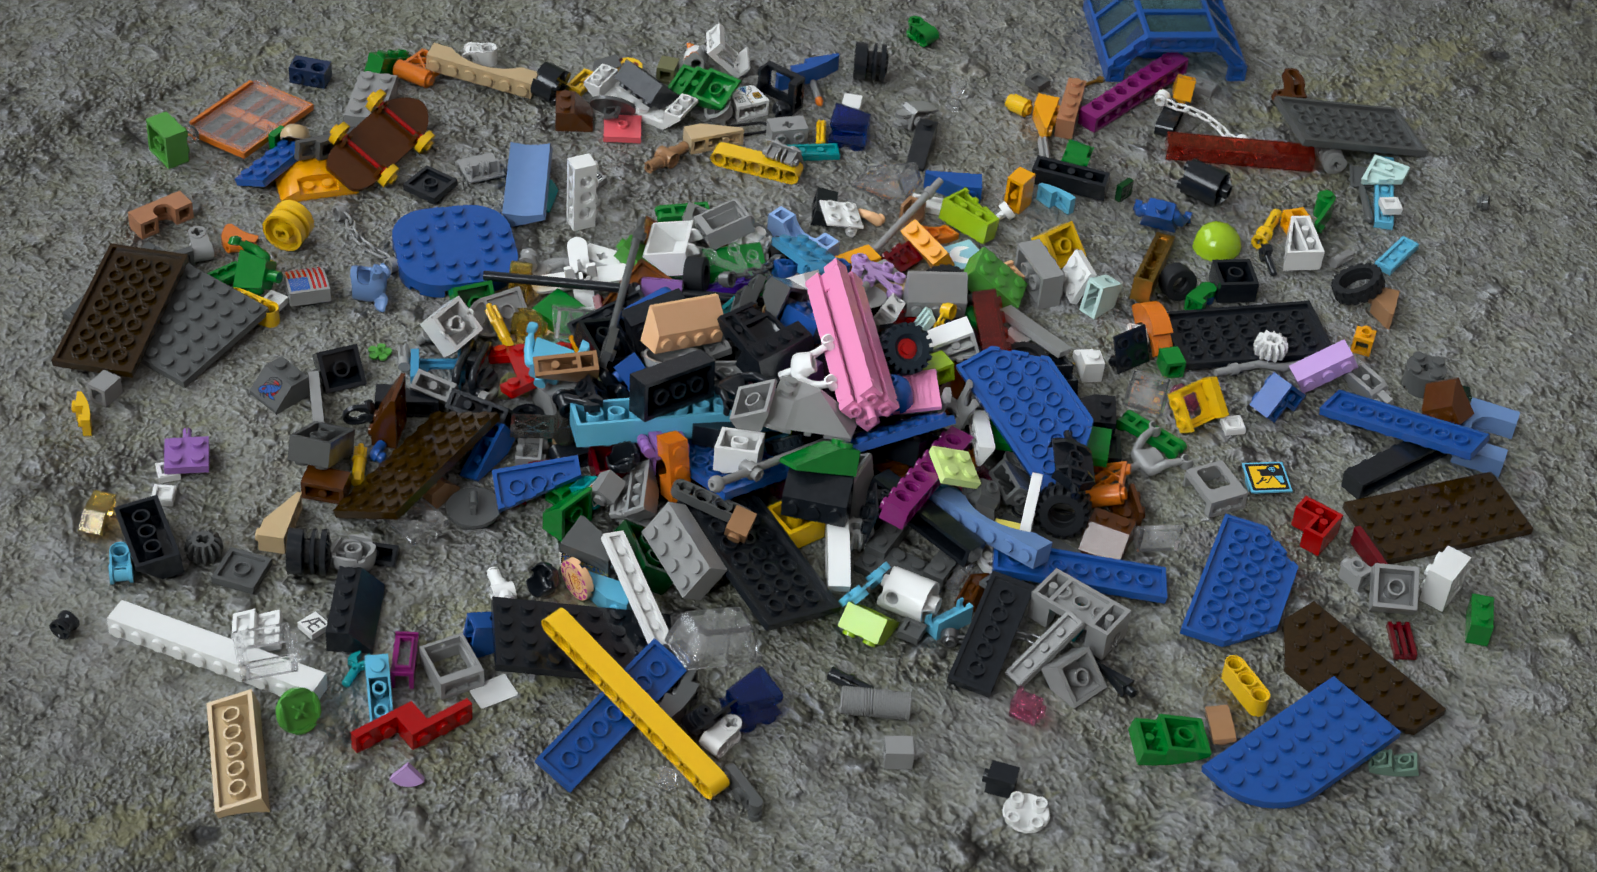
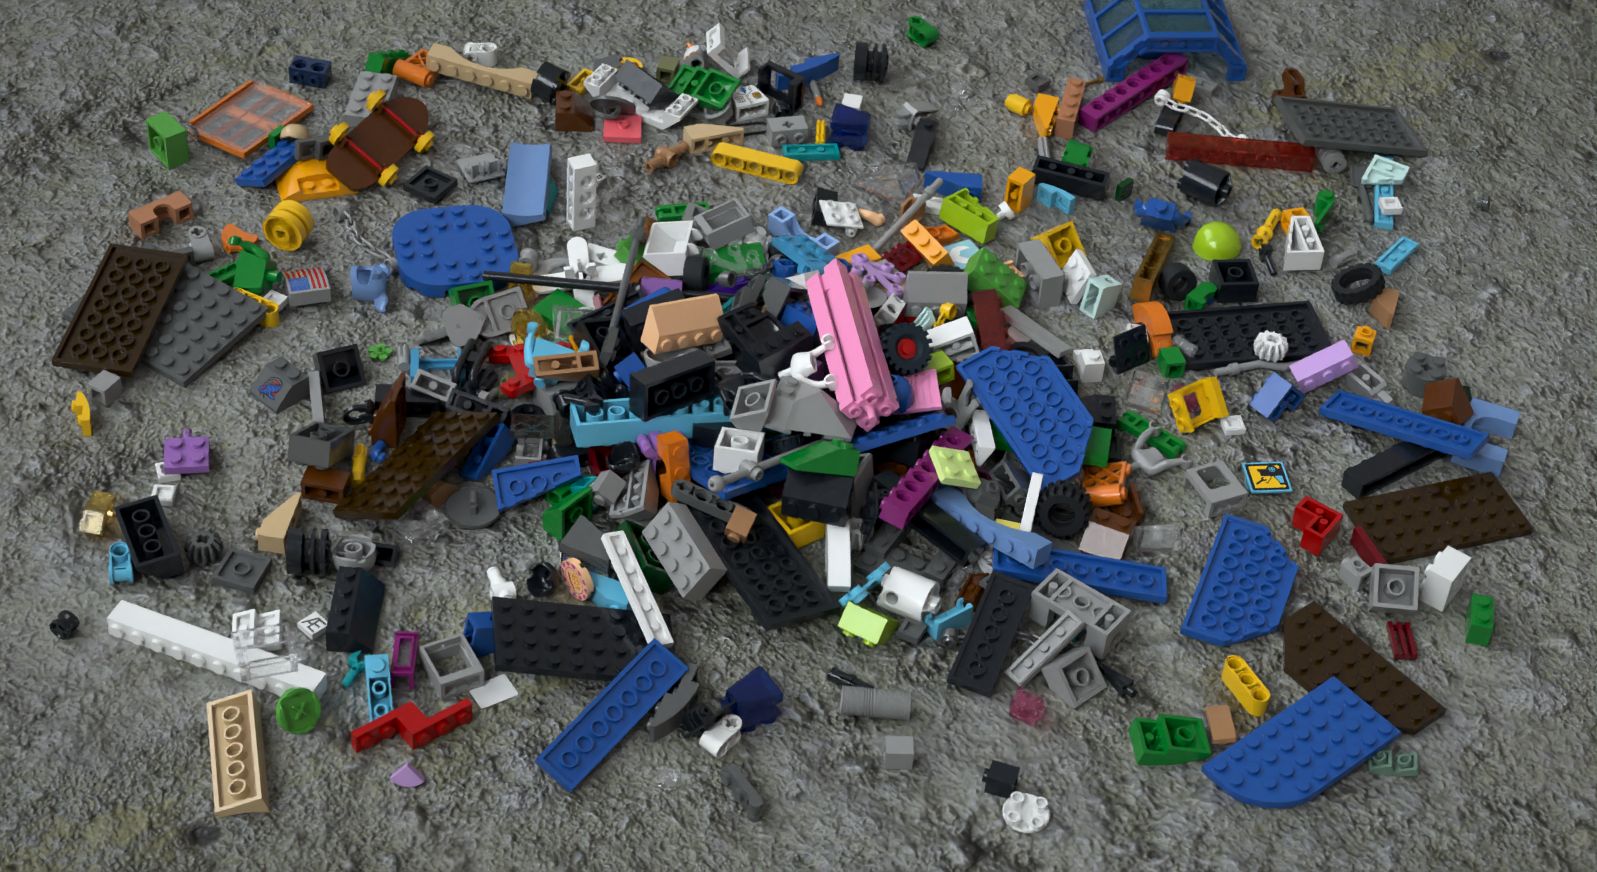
white brick [420,296,483,357] -> none
yellow piece [484,303,515,346] -> none
yellow beam [541,608,730,800] -> none
clear windscreen [665,607,763,671] -> none
light grey hinge [762,138,805,171] -> none
black plate [1048,430,1095,500] -> none
none -> clear pin [1171,334,1198,357]

